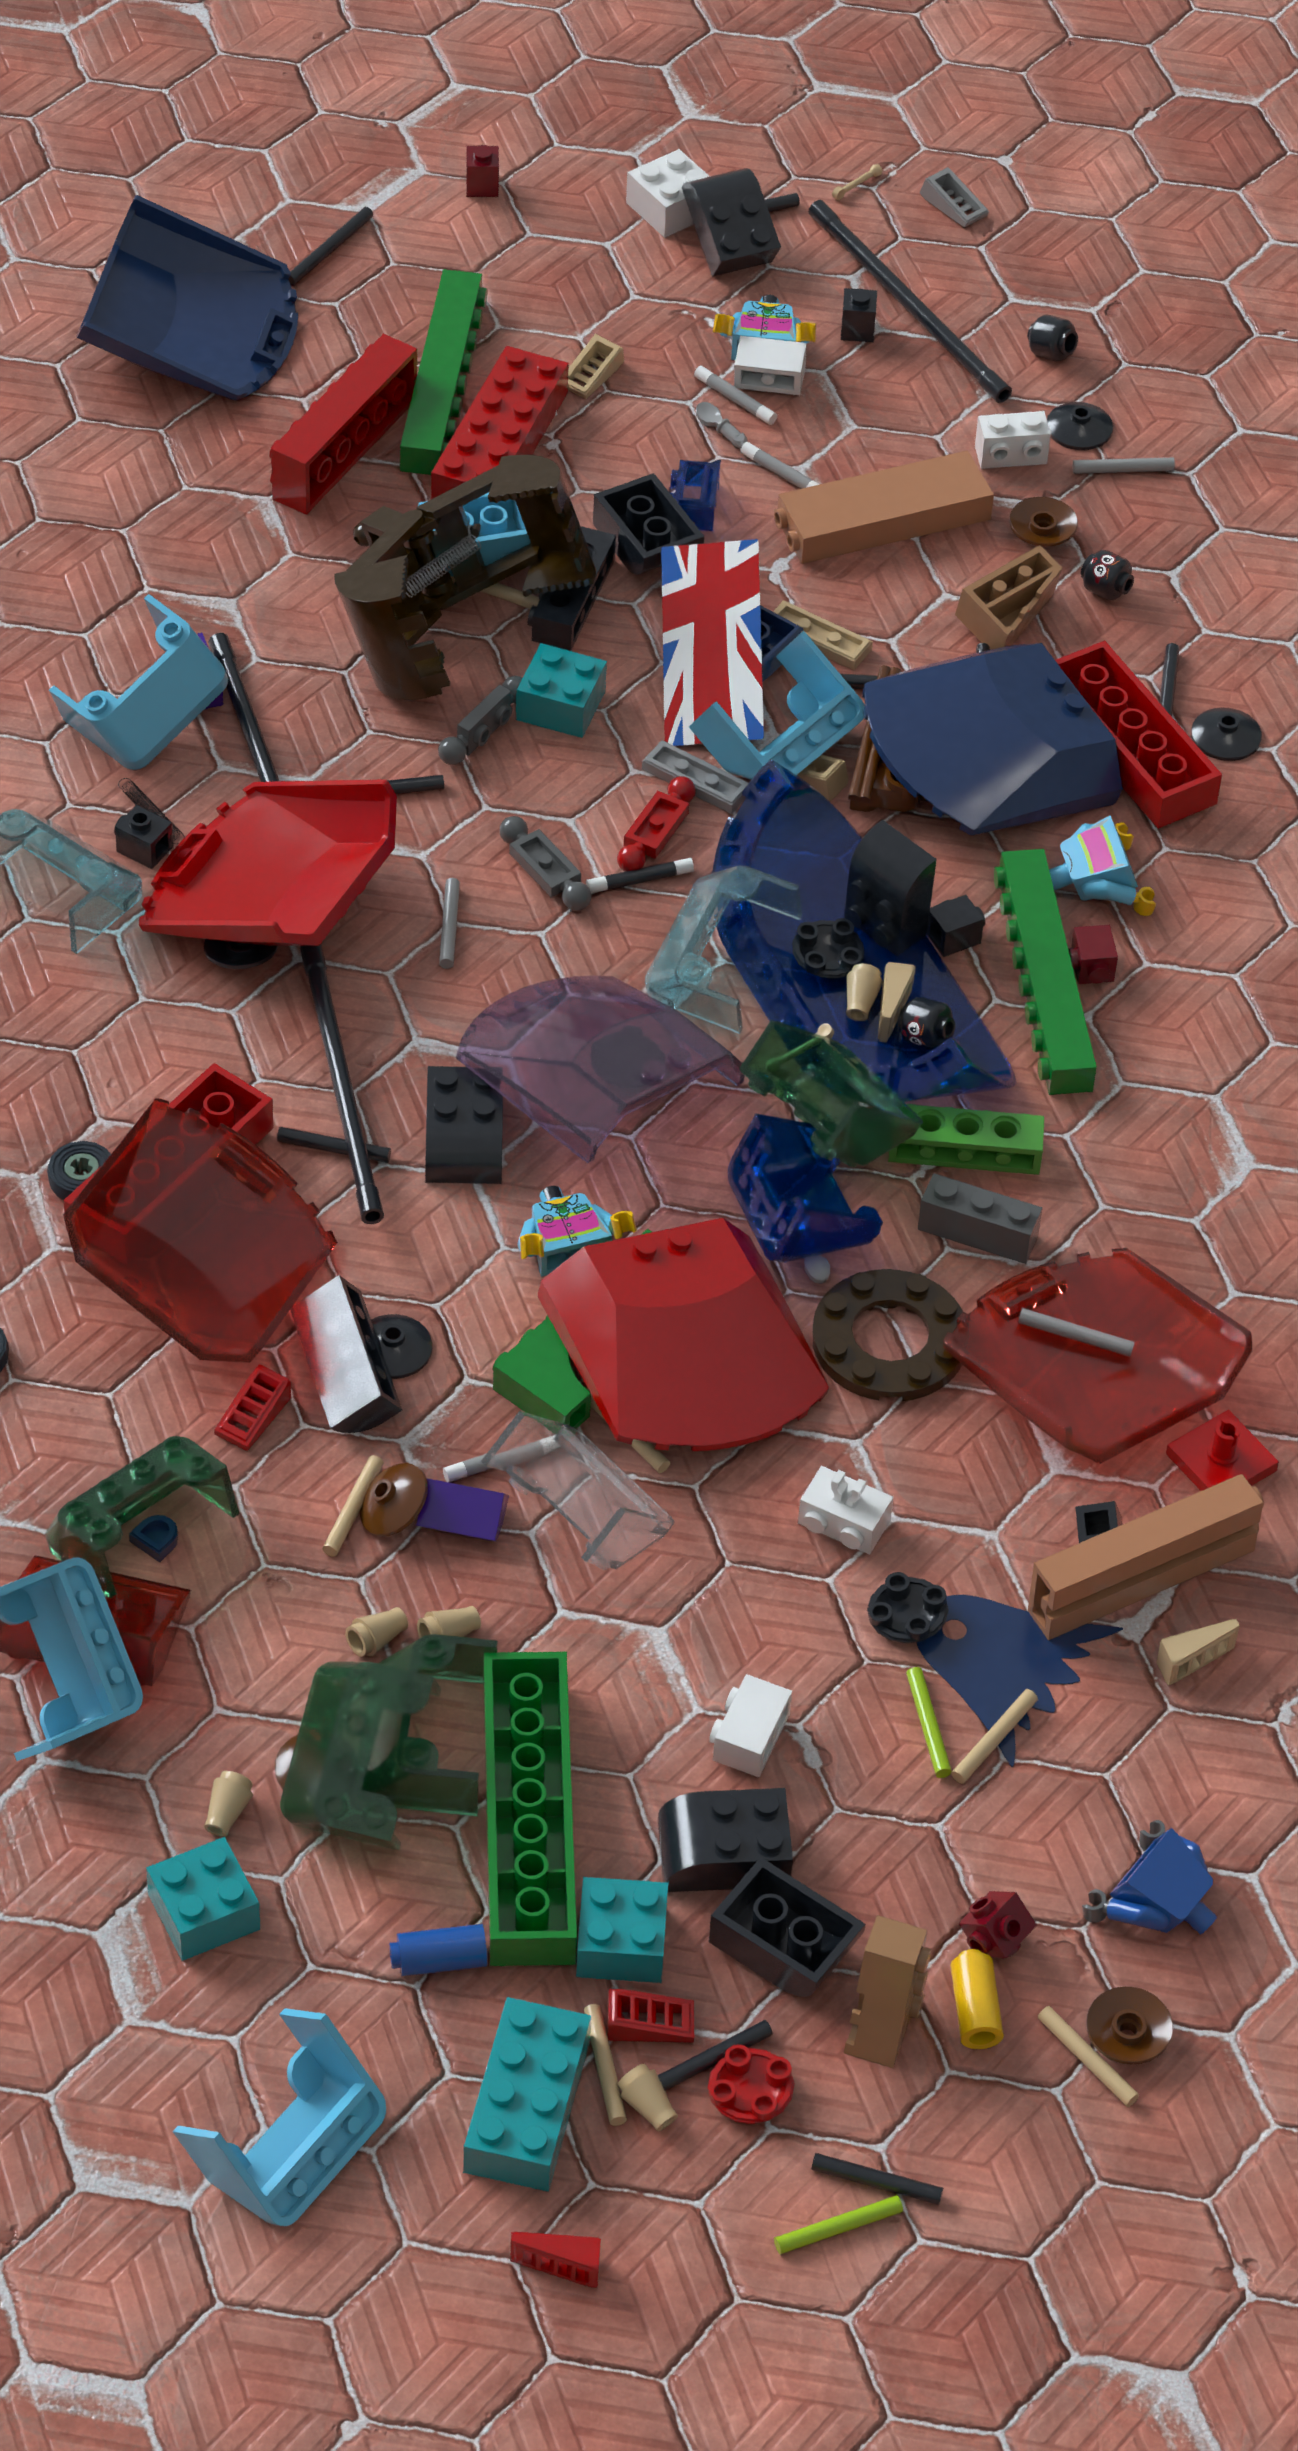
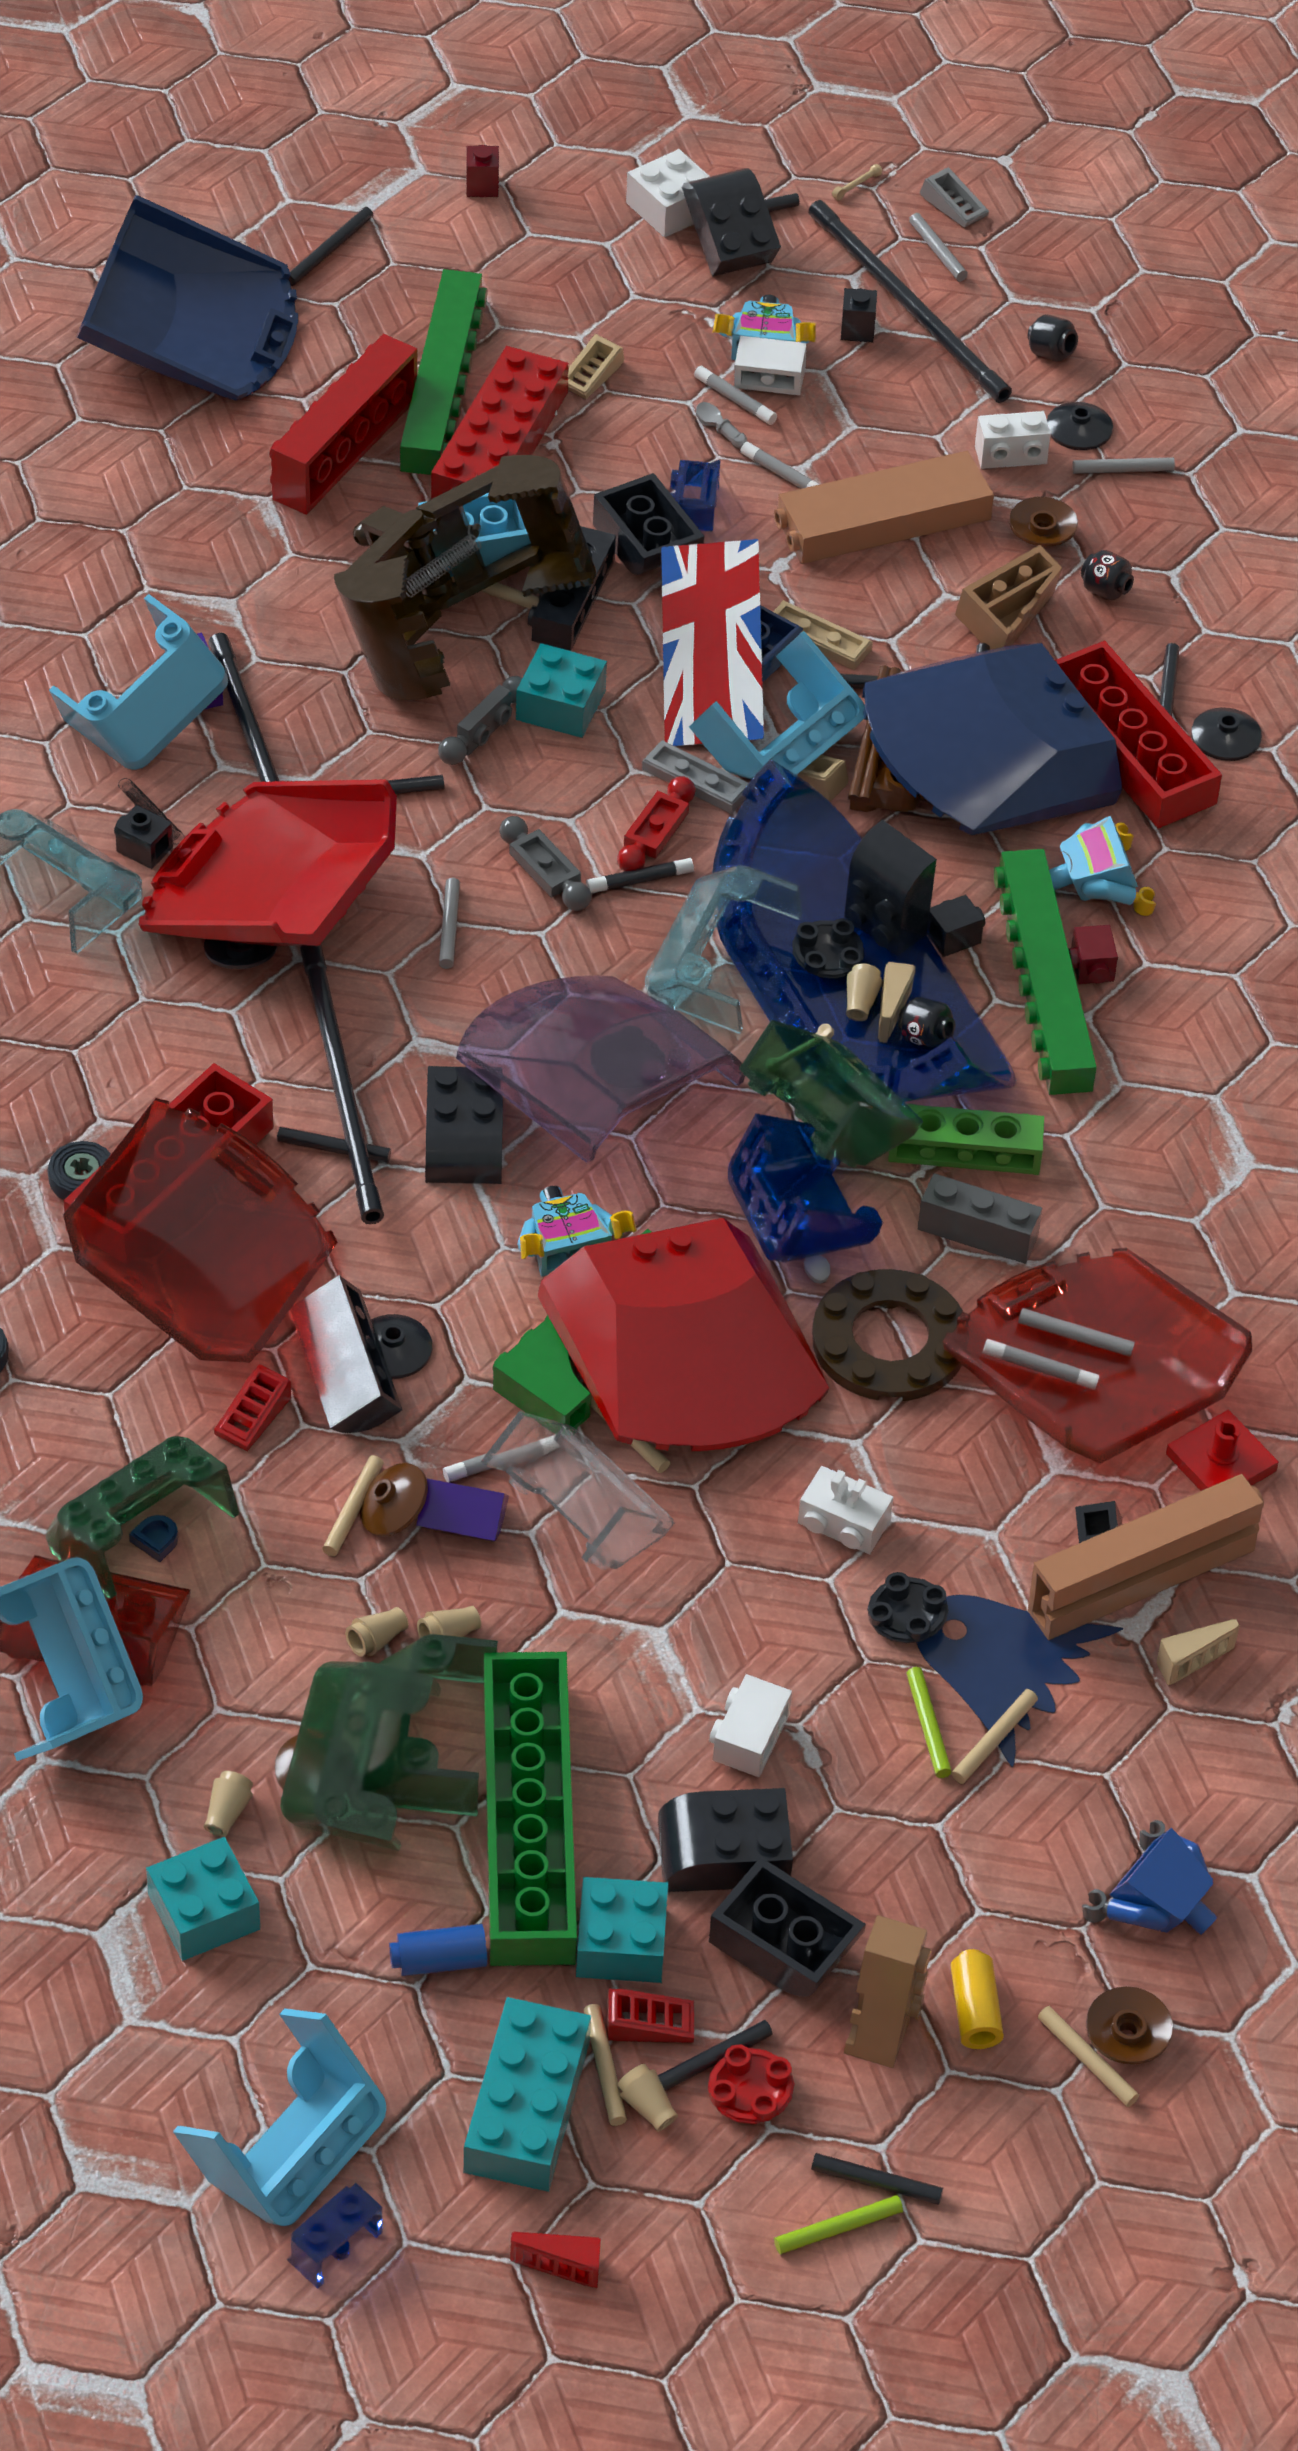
dark red brick [958,1891,1037,1959] -> none
none -> clear blue window [287,2183,383,2289]
none -> light grey bar [909,213,968,281]
none -> light grey bar [982,1339,1099,1390]

